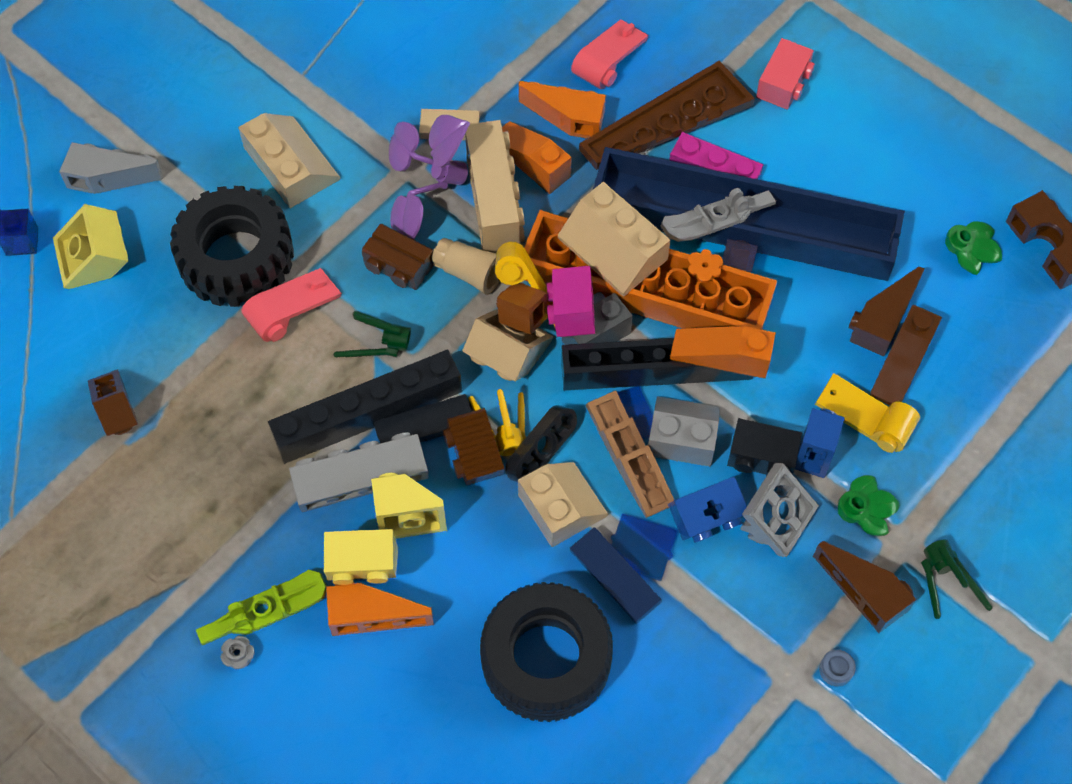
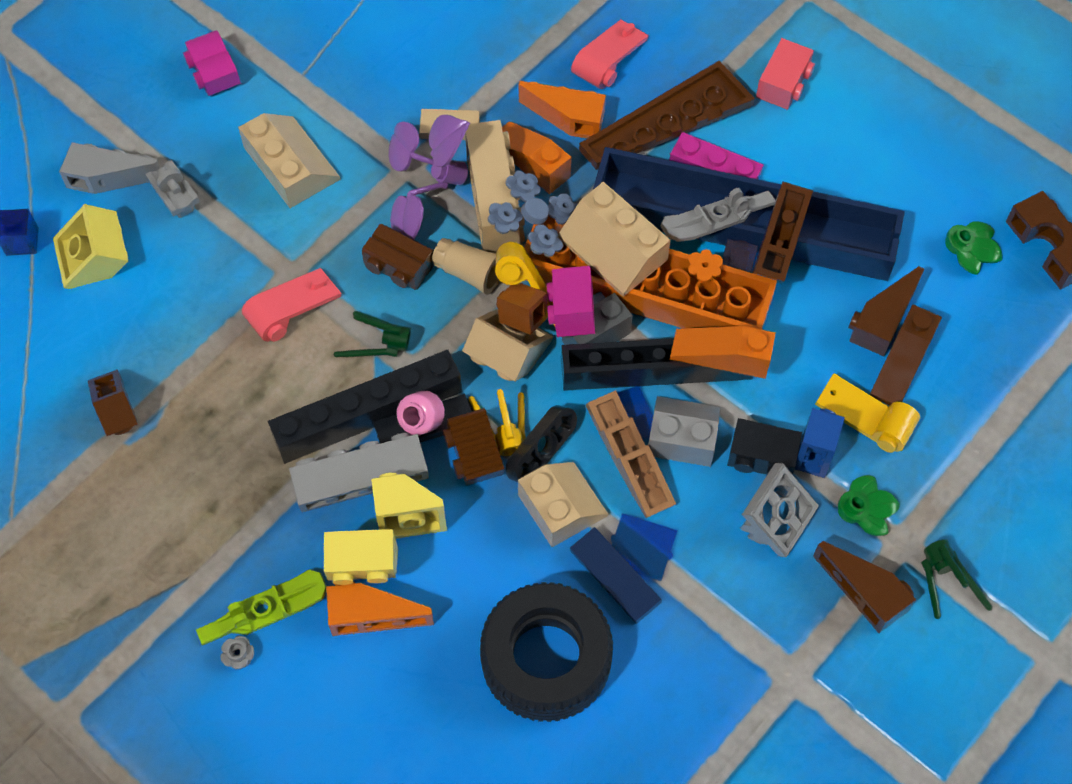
black tyre [170,185,294,307] -> none
blue brick [668,476,747,543] -> none
sand blue tile [819,650,856,686] -> none
none -> light grey hips [145,160,200,218]
none -> dark pink brick [183,30,241,96]
none -> bright pink head [397,391,445,435]
none -> sand blue plant [488,171,578,257]
none -> reddish brown slope [752,181,813,284]

